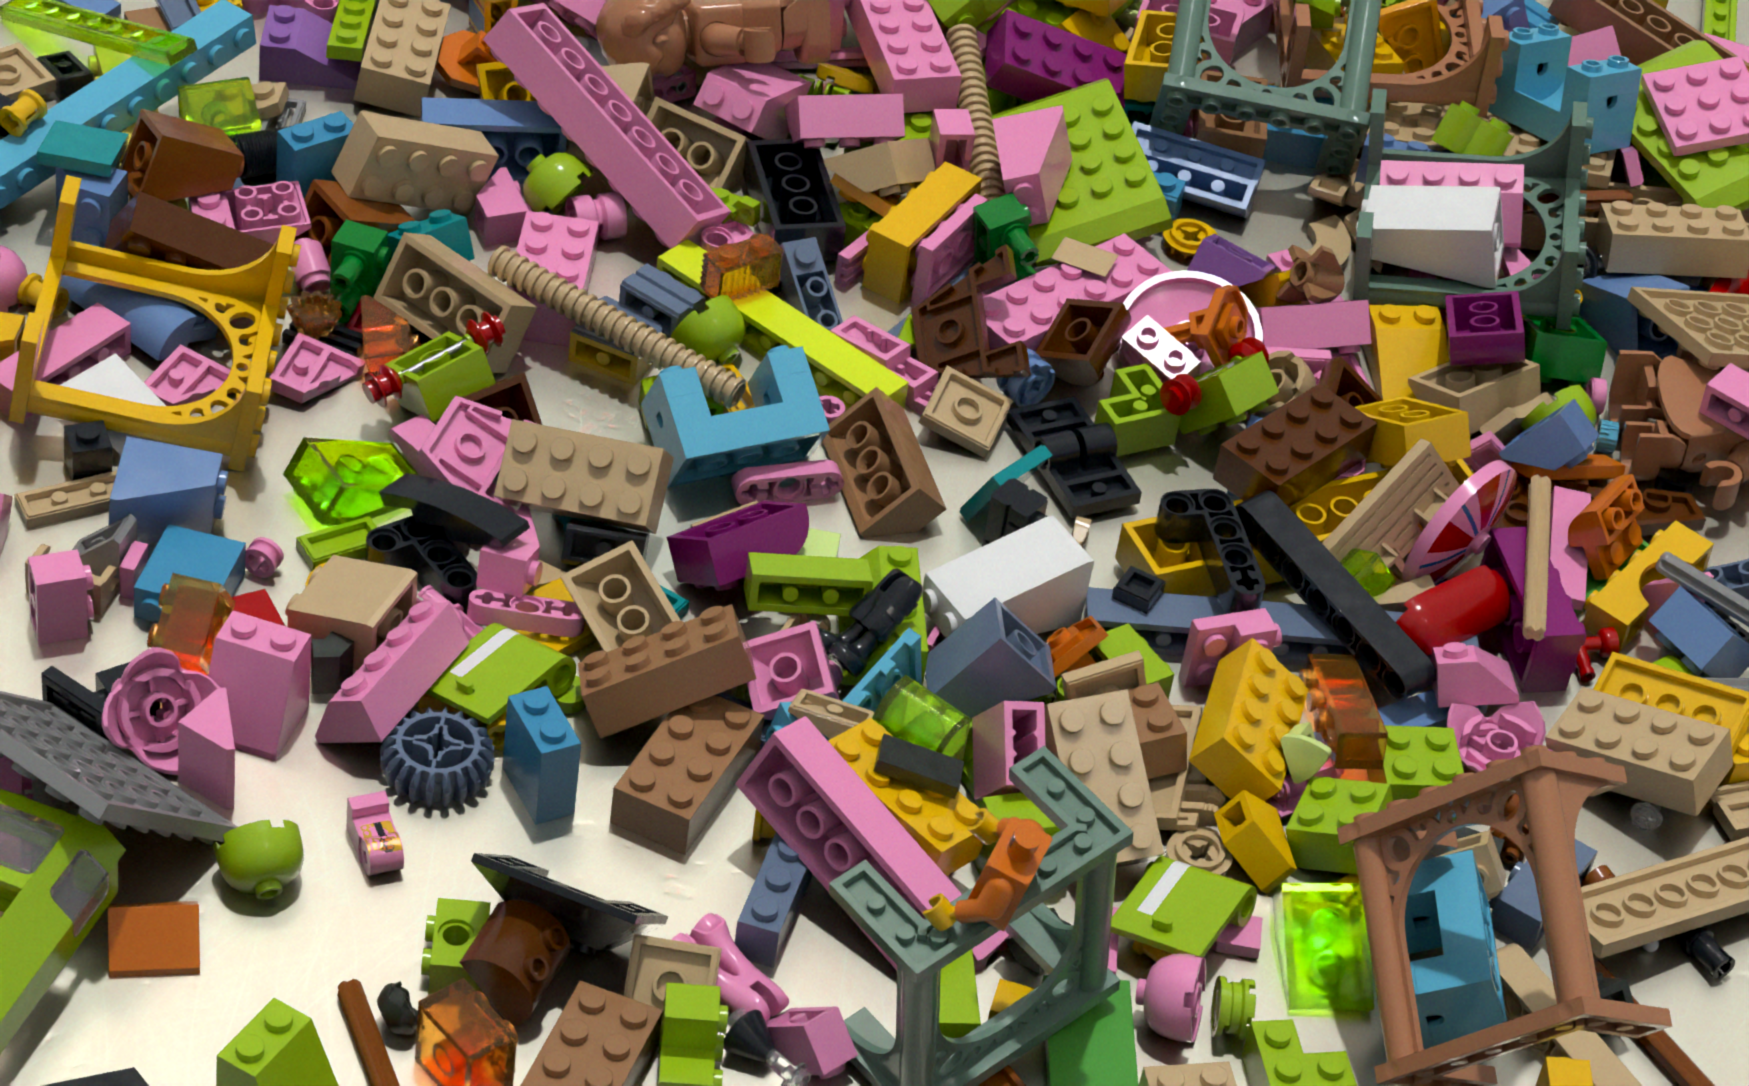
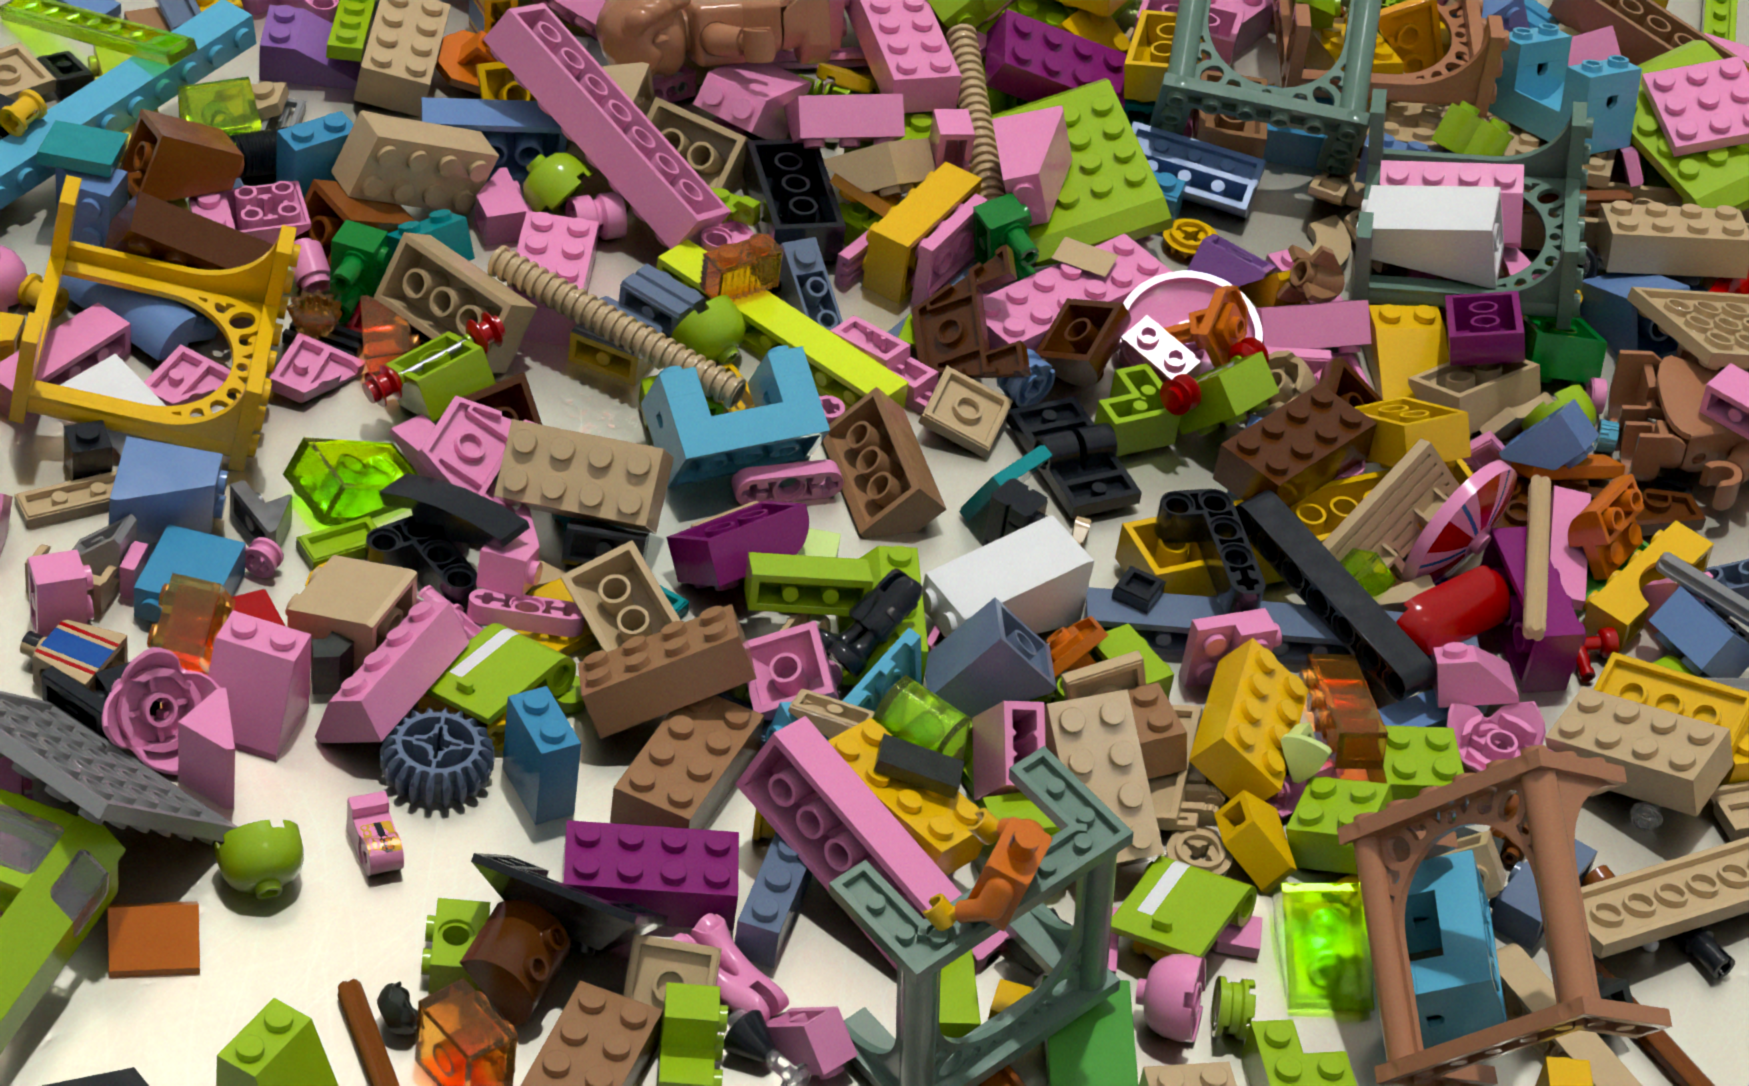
none -> torso [20,619,128,692]
none -> flat silver slope [230,480,293,548]
none -> magenta brick [562,820,739,931]

